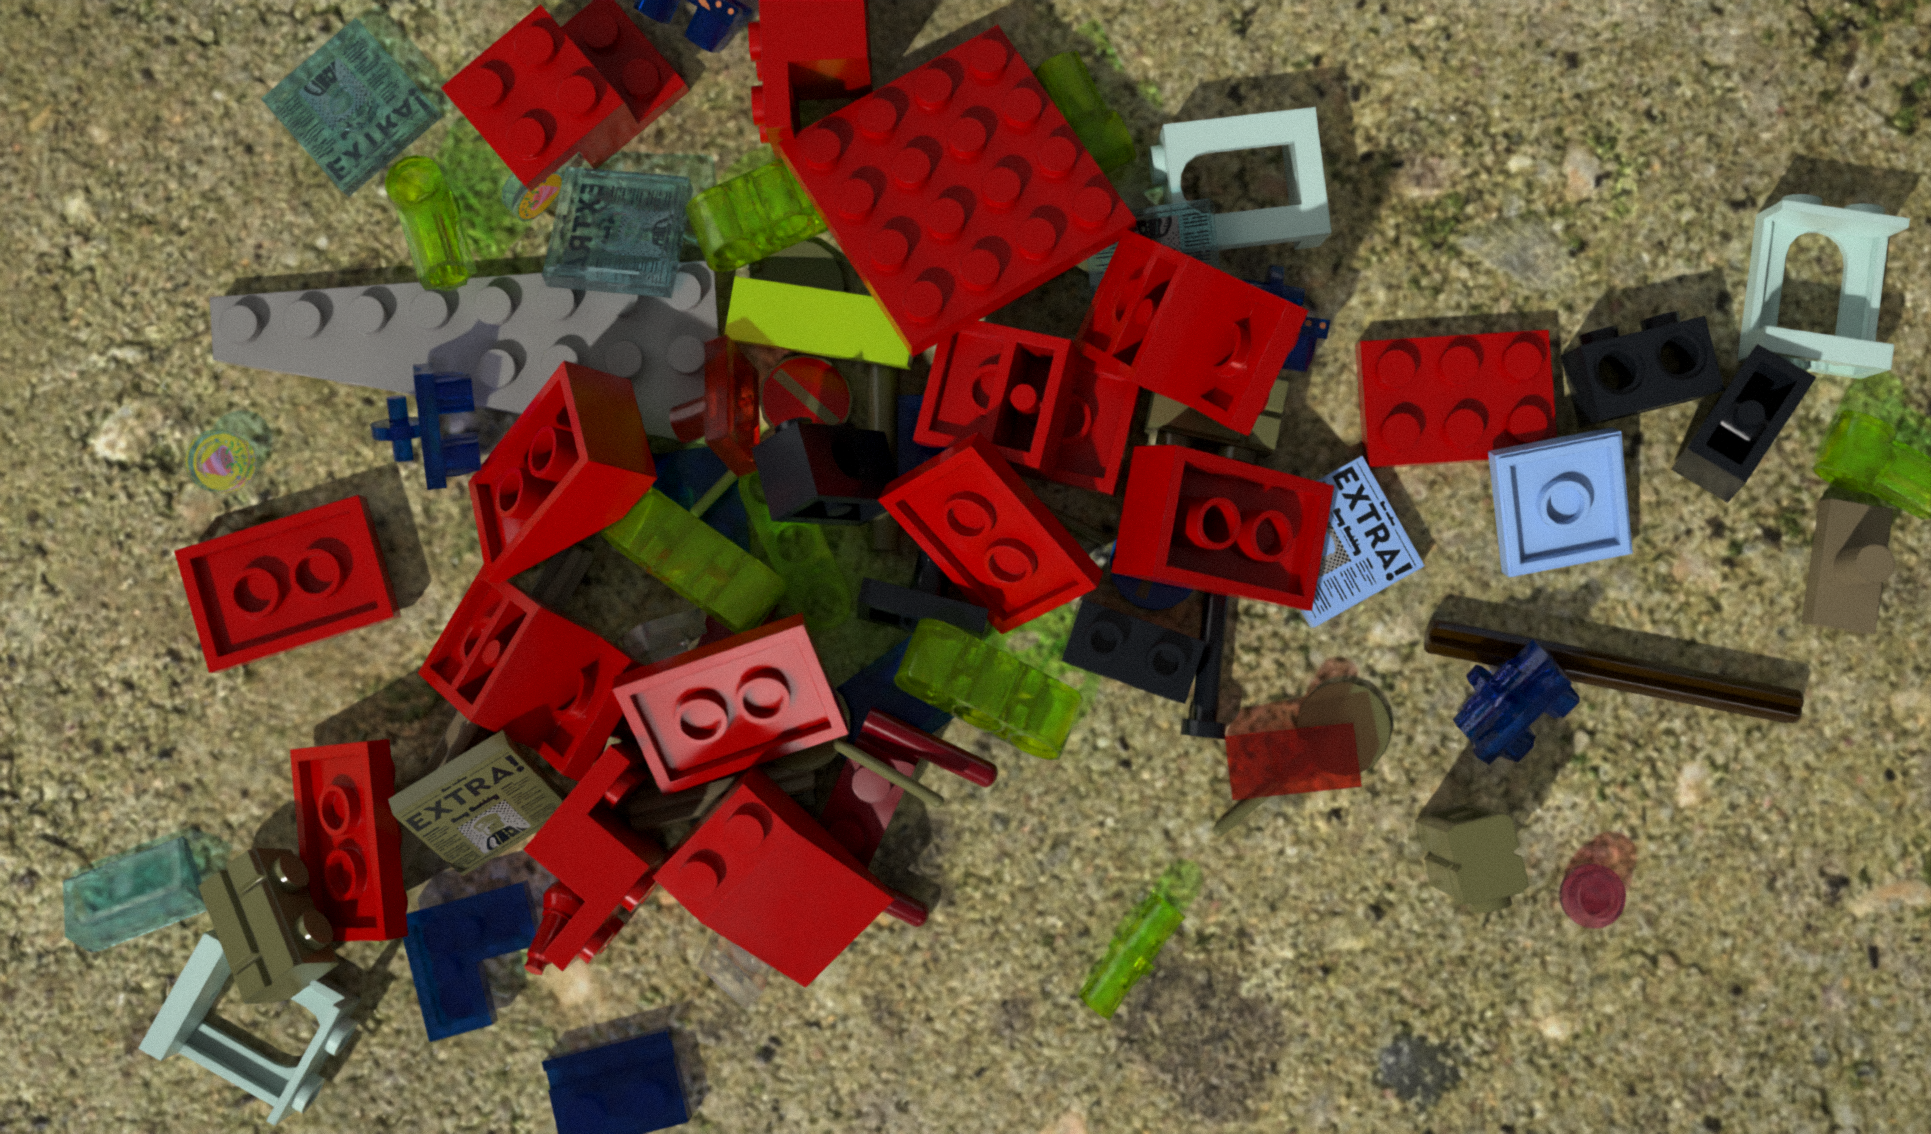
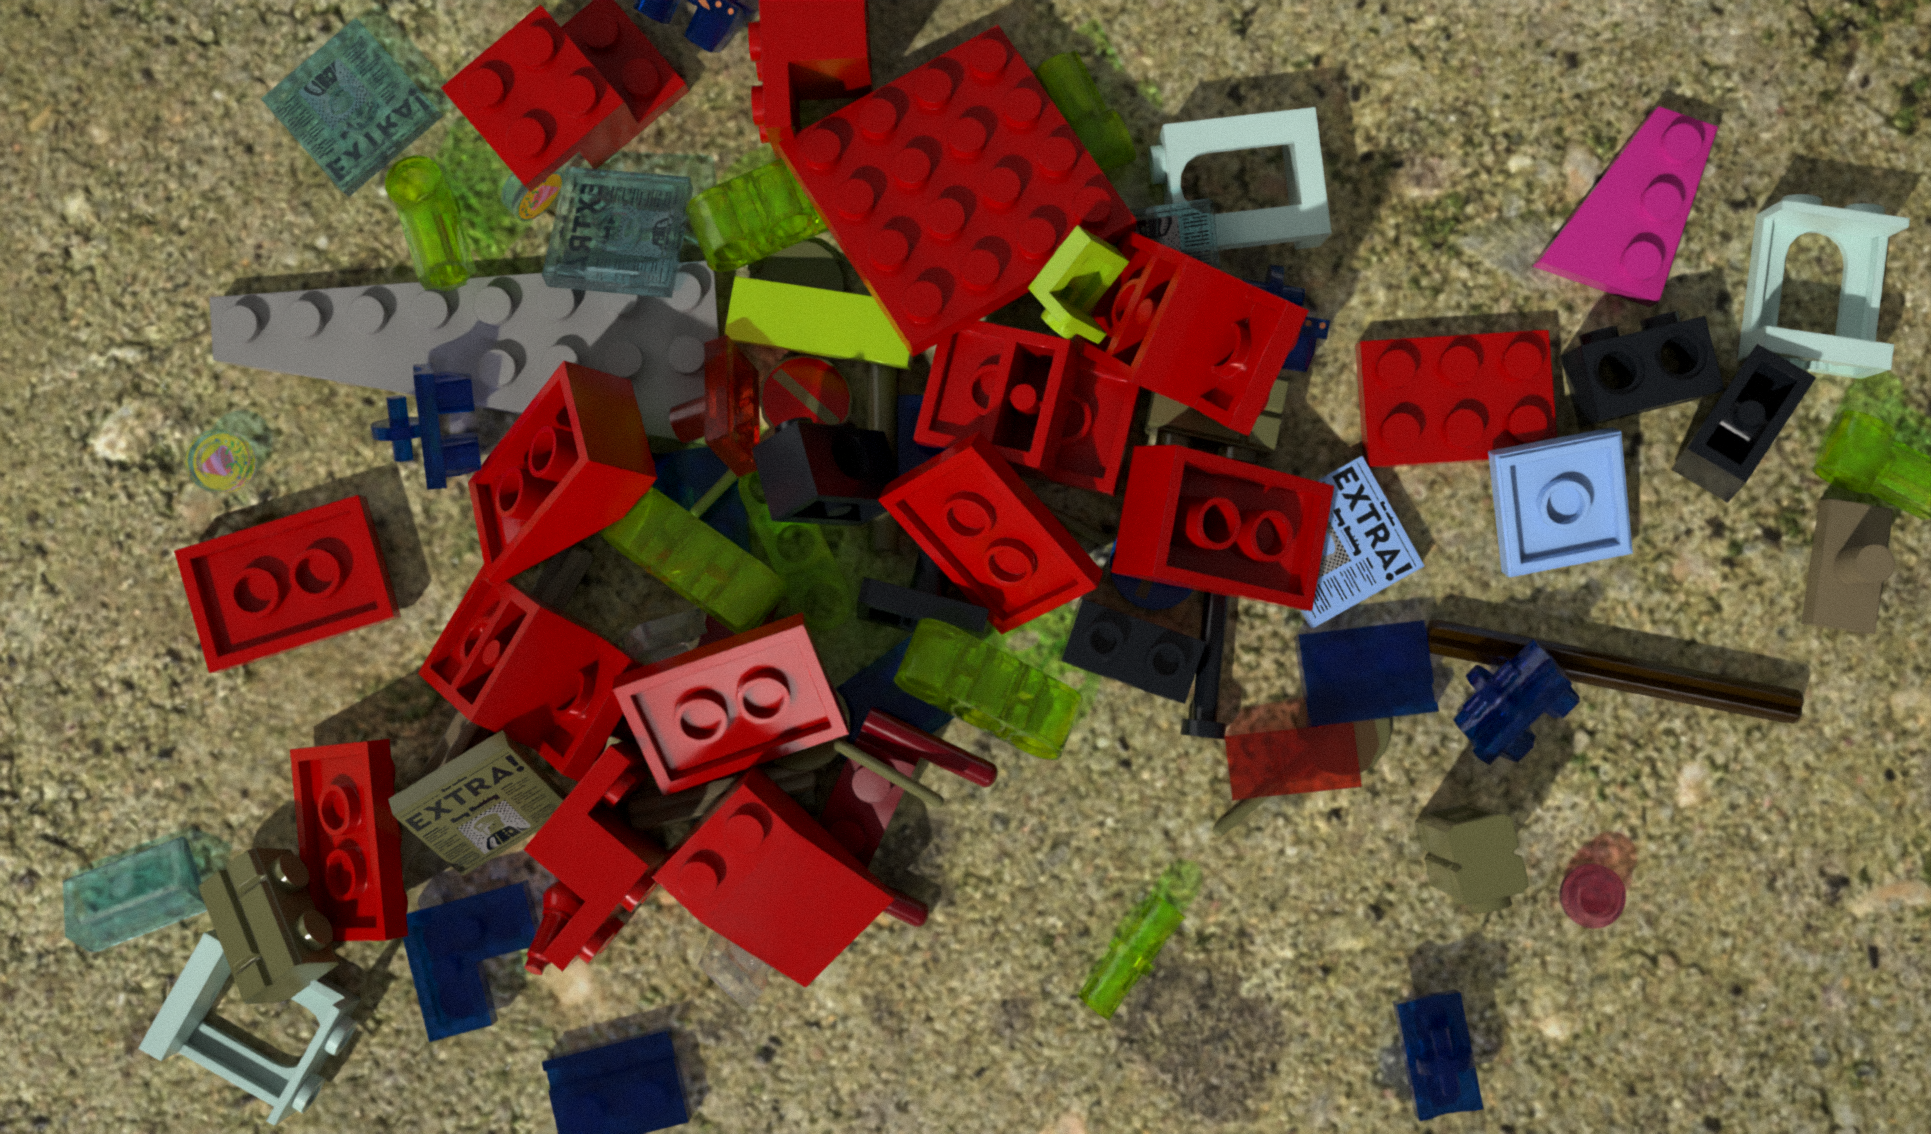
none -> lime bracket [1028,225,1130,344]
none -> clear blue plate [1294,620,1439,729]
none -> clear blue hips [1393,989,1484,1121]
none -> dark pink wing [1532,106,1718,307]

